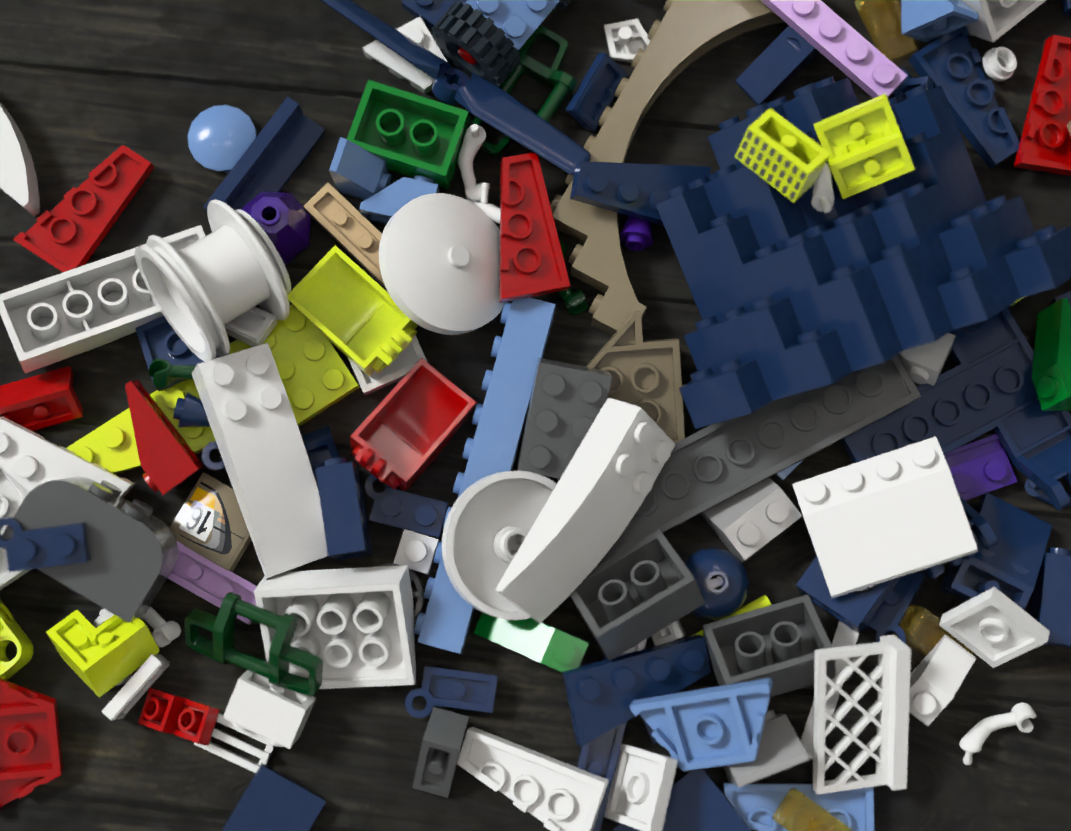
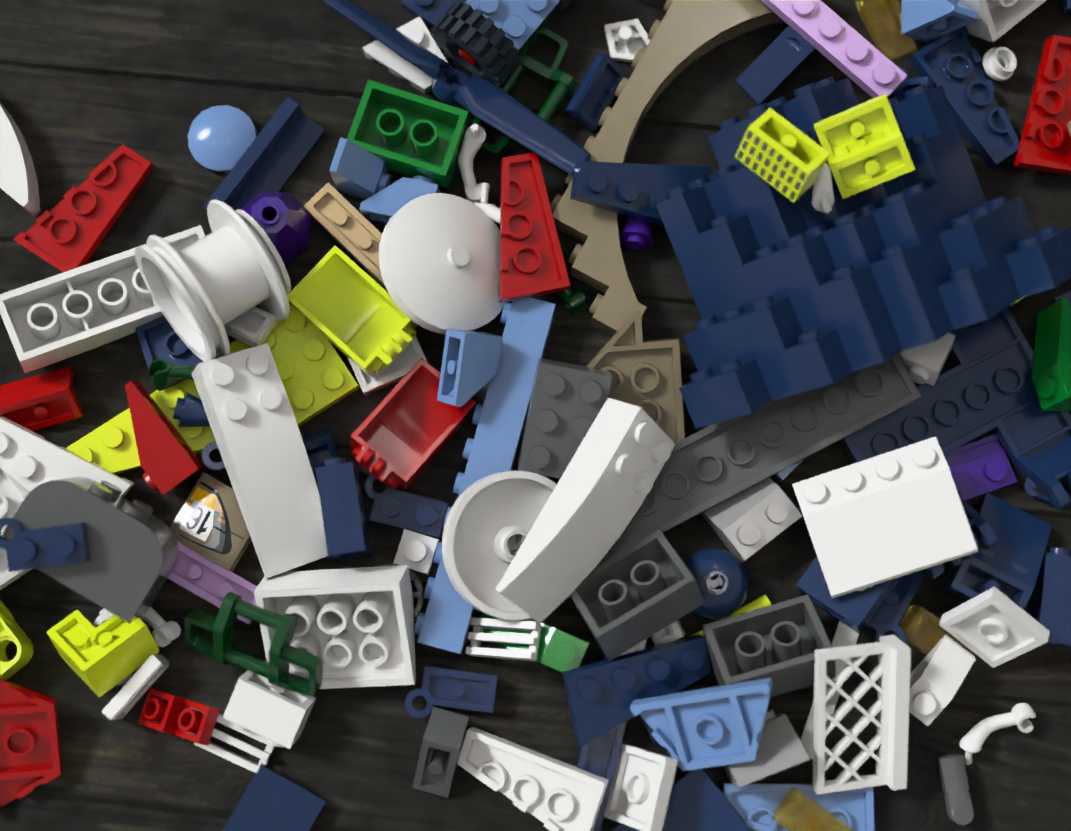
none -> medium blue slope [437,329,502,407]
none -> white tile [465,617,542,661]
none -> dark grey bar [937,754,974,825]

